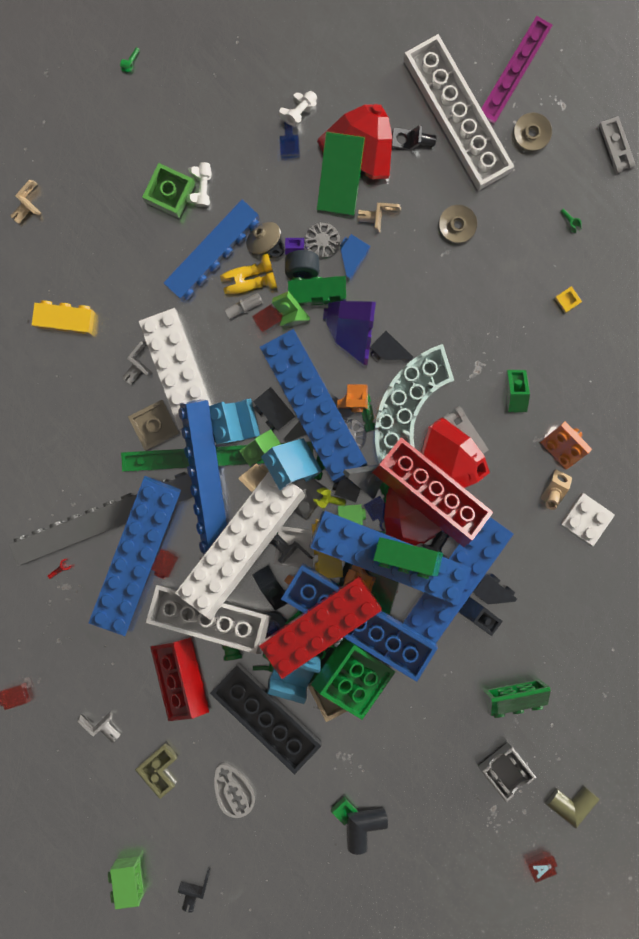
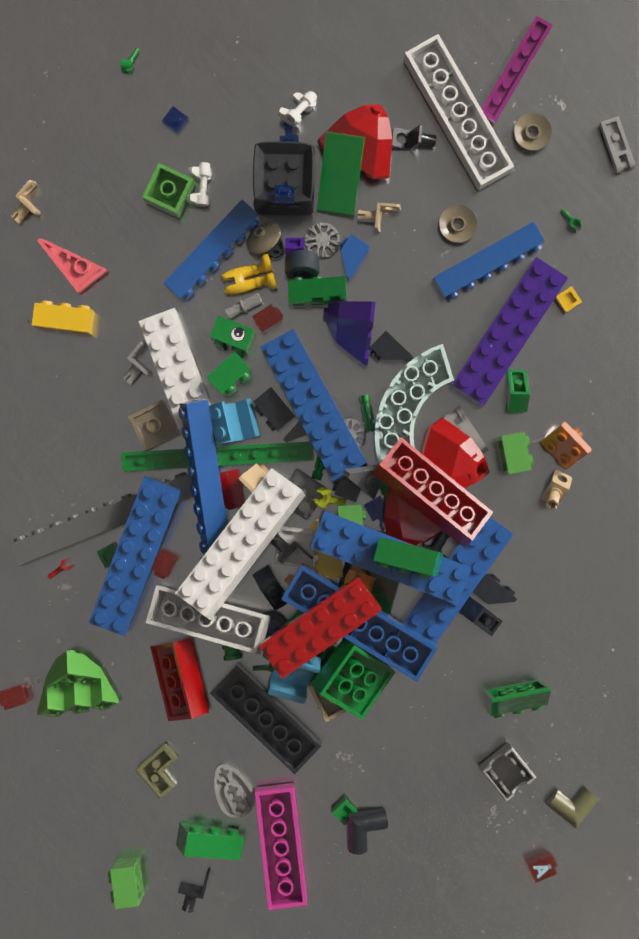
light grey bracket [77,712,121,743] -> none
bright green slope [239,429,281,467] -> none
dark azure panel [261,438,322,490] -> none
bright green slope [272,291,310,326] -> none
orange brick [337,384,368,413] -> none
white plate [560,493,615,546] -> none
none -> coral wing [37,239,108,294]
none -> bright green brick [37,650,119,717]
none -> green plate [96,542,117,569]
none -> clear blue plate [162,106,189,134]
none -> green wedge [176,822,244,861]
none -> green brick [206,351,253,398]
none -> green brick [210,315,256,357]
none -> red slope [219,469,246,510]
none -> black piece [253,141,315,215]
none -> dark pink brick [255,783,307,910]
none -> clear blue plate [274,184,295,204]
none -> blue brick [432,221,545,300]
none -> dark purple brick [450,257,568,408]
none -> bright green brick [496,432,534,475]

